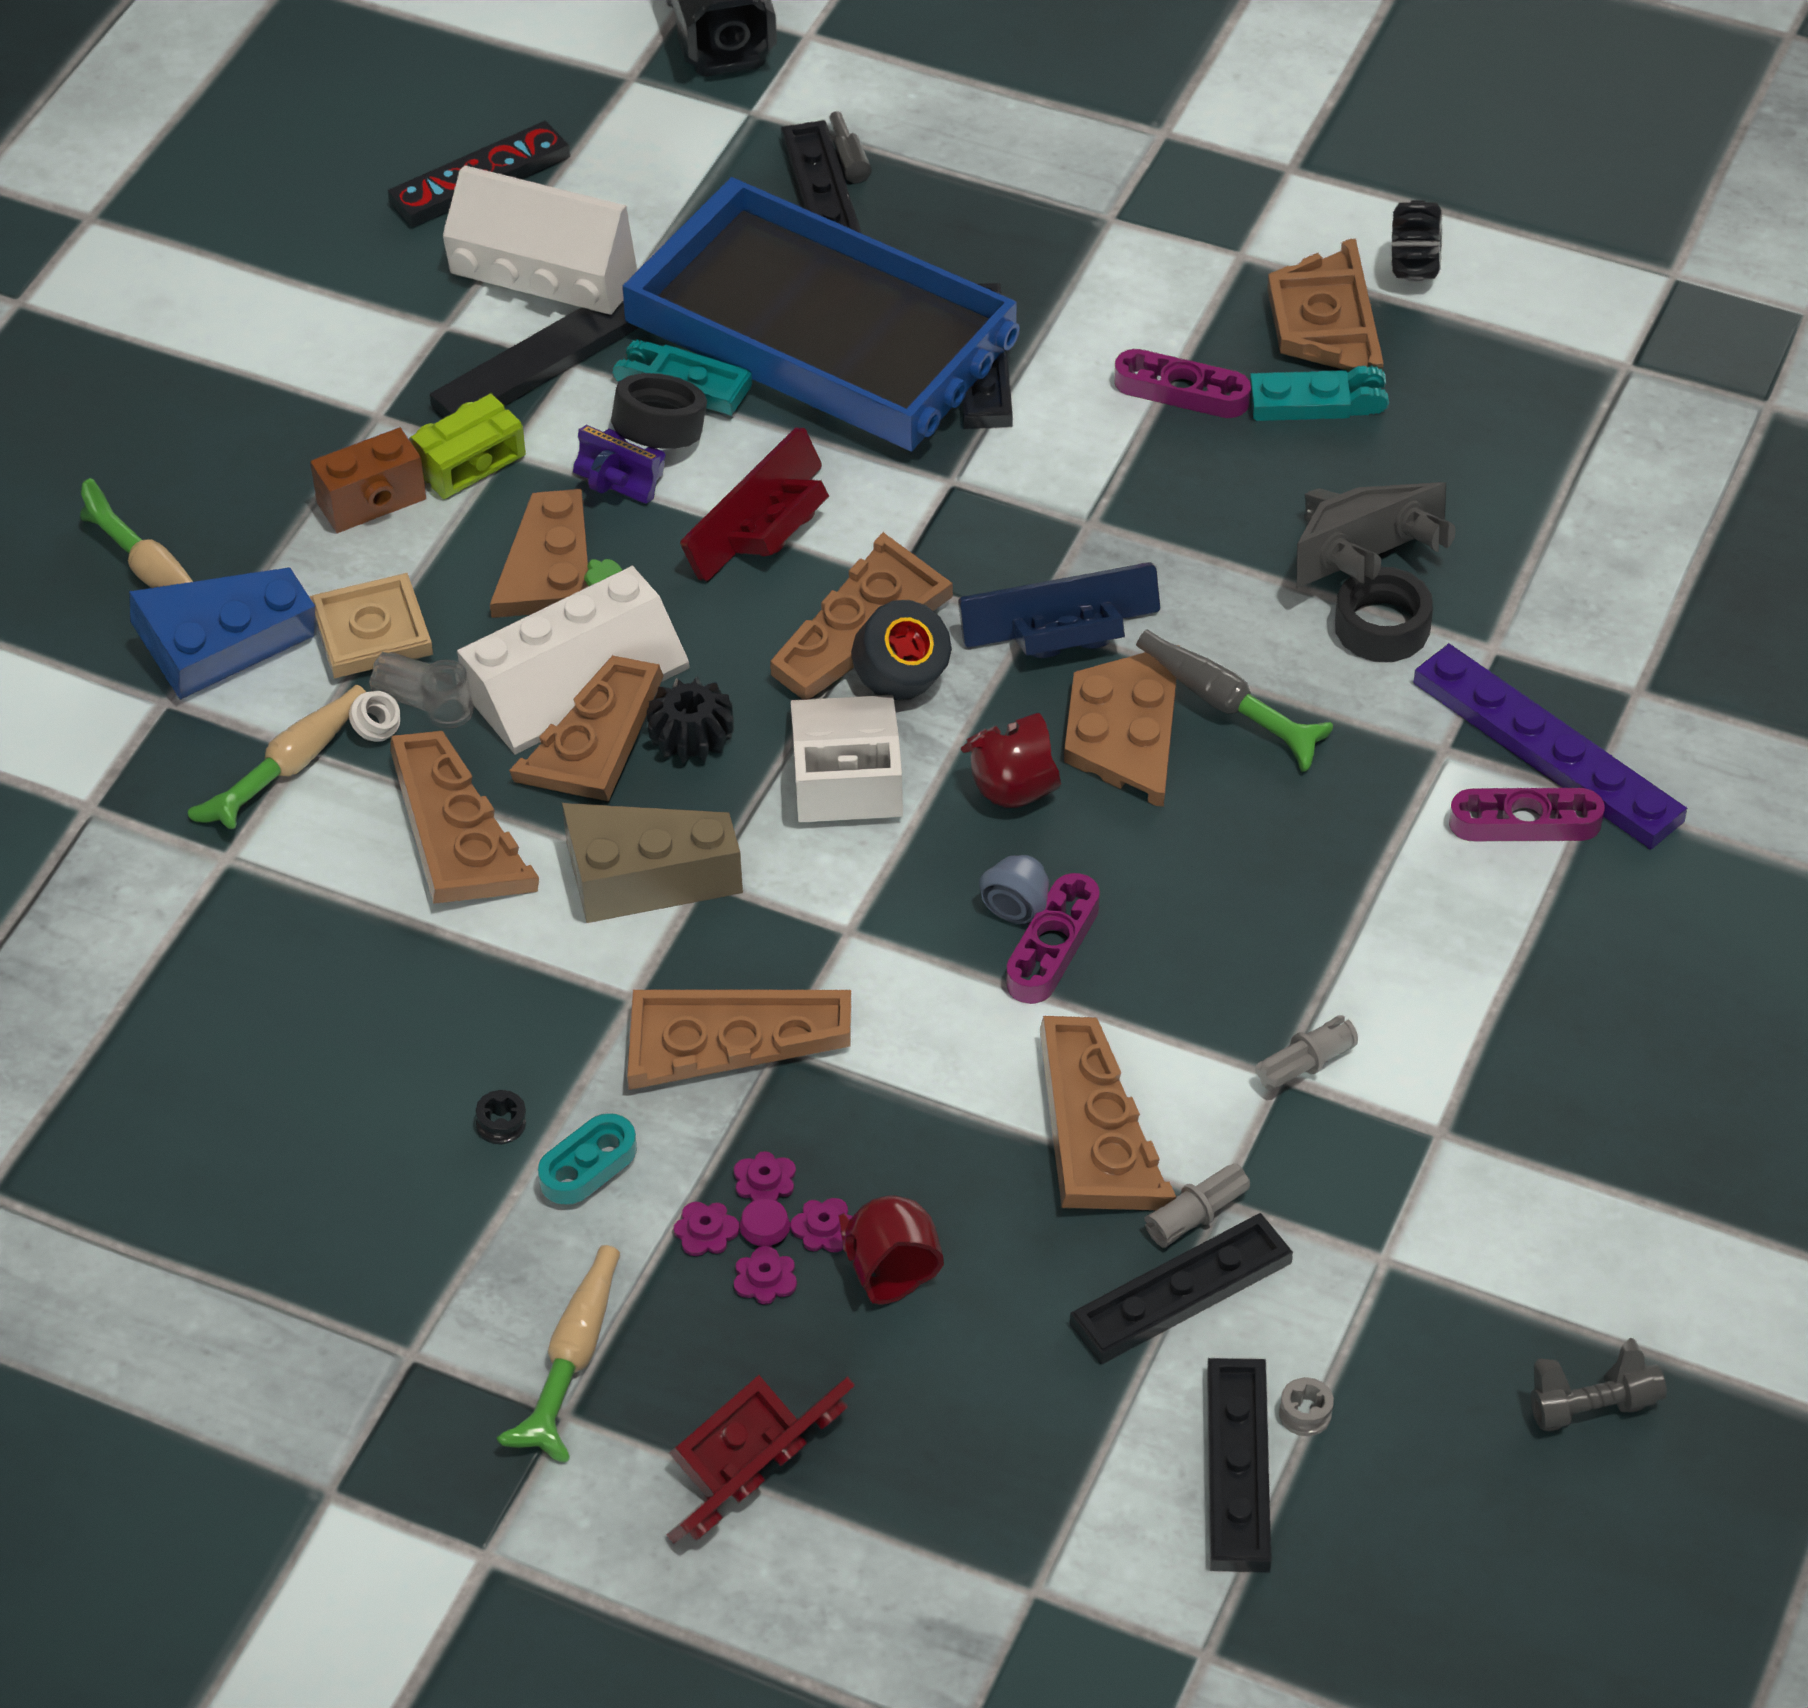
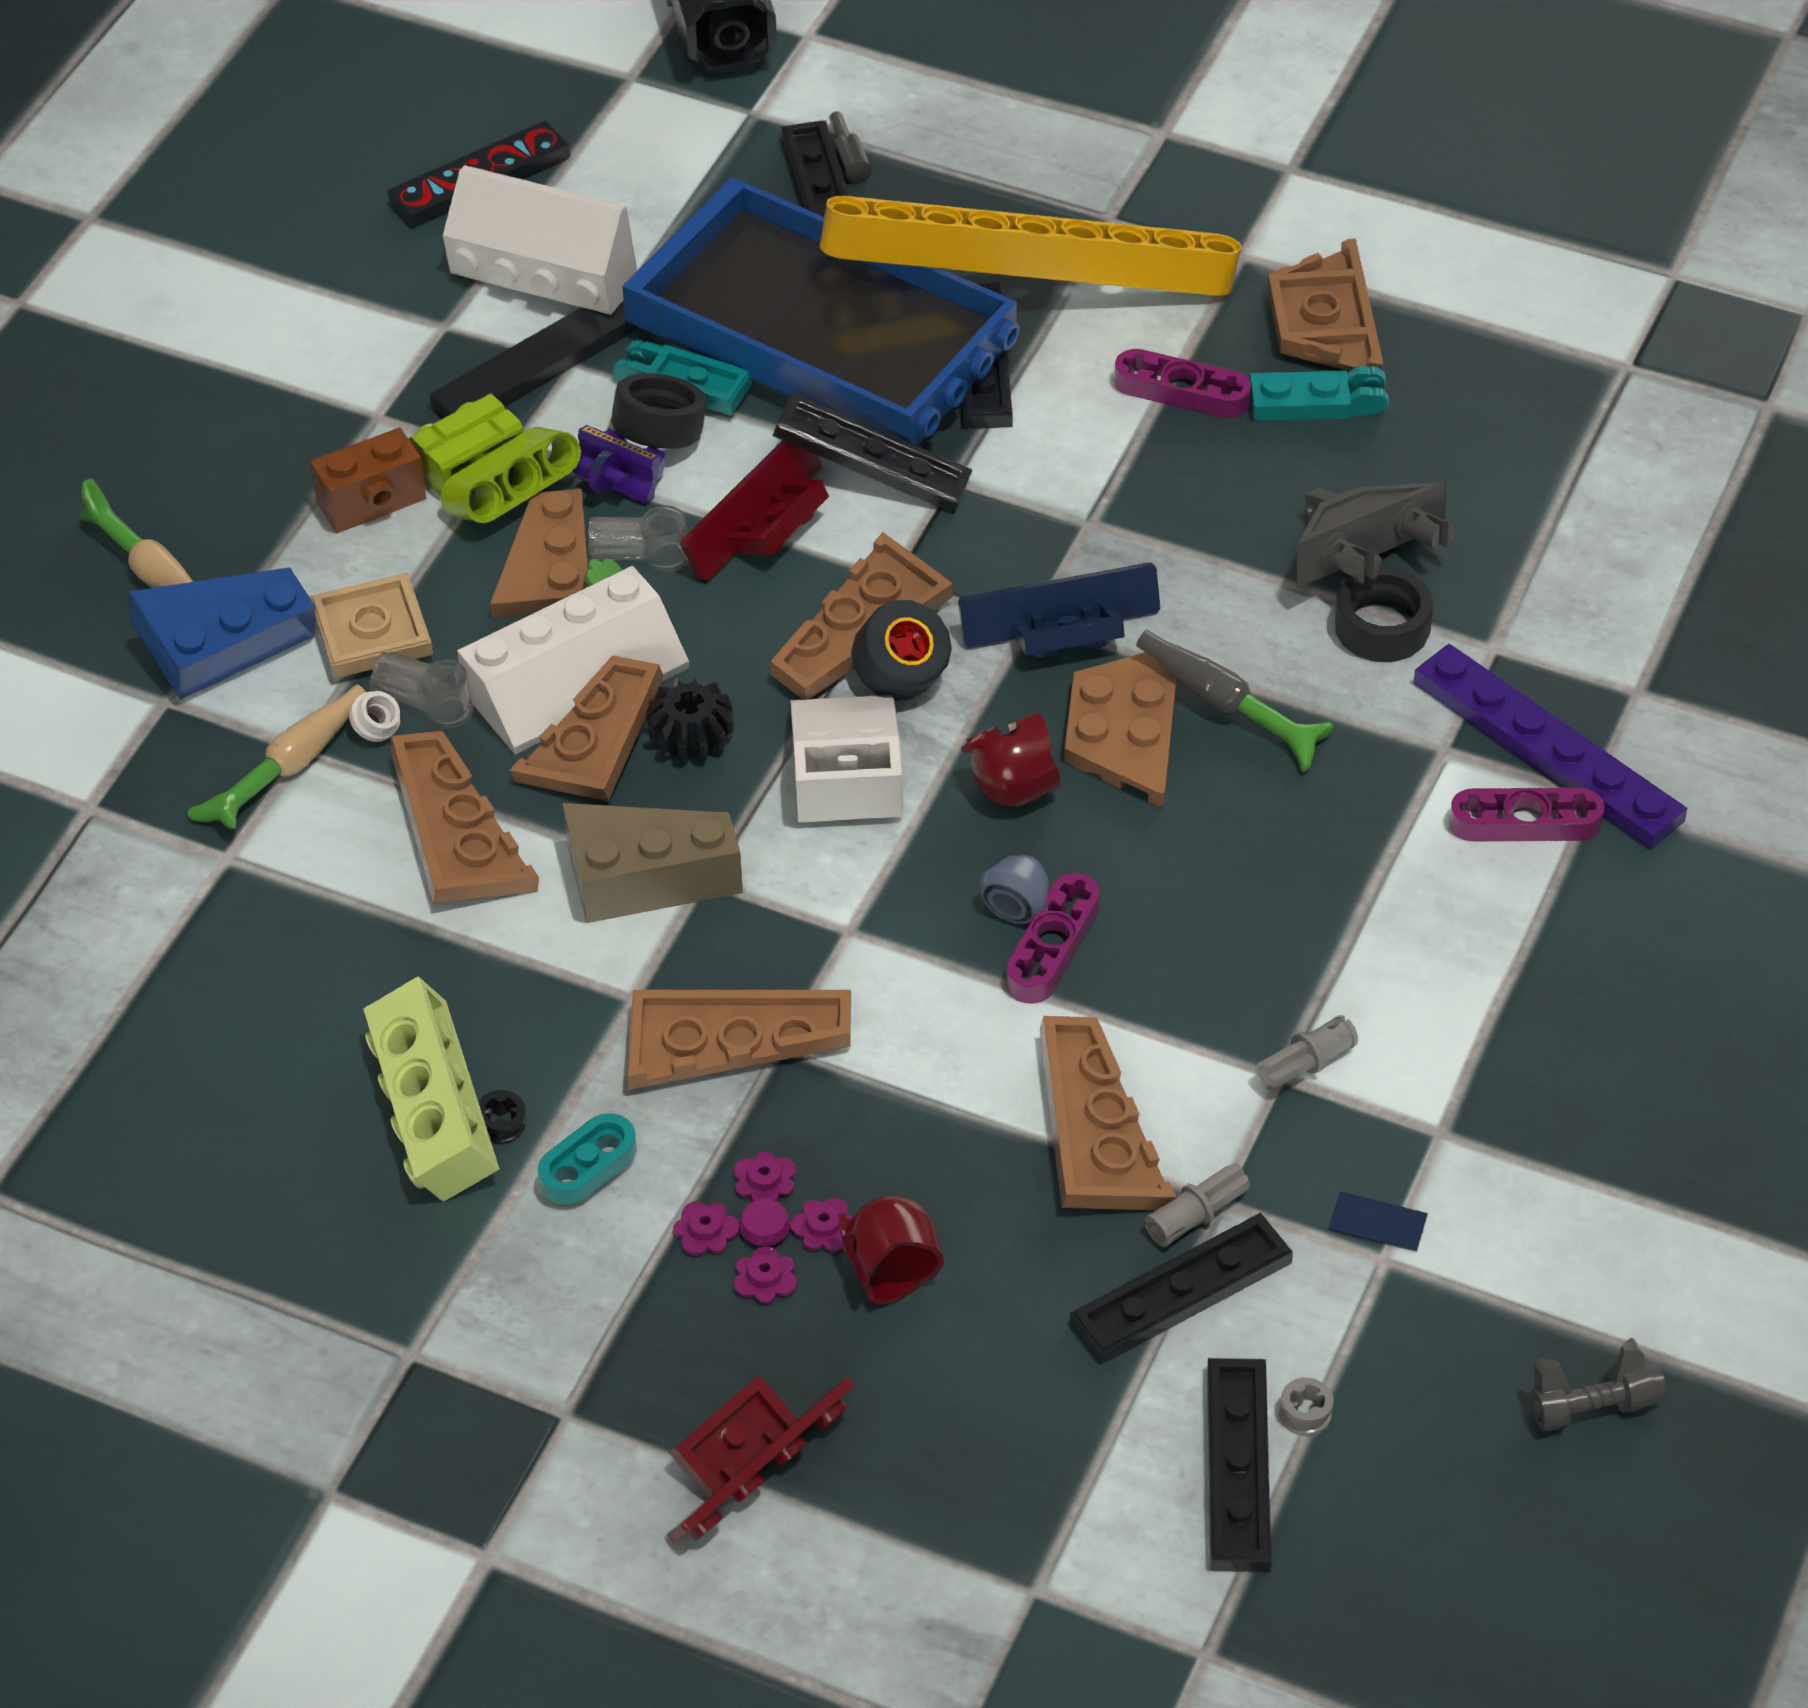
piece [496,1245,620,1462] -> none
black gear [1391,200,1443,281] -> none
none -> yellowish green brick [363,977,500,1202]
none -> lime beam [440,427,581,523]
none -> clear piece [588,505,689,572]
none -> black tile [773,392,972,514]
none -> yellow beam [819,196,1242,296]
none -> dark blue sticker [1329,1191,1428,1251]

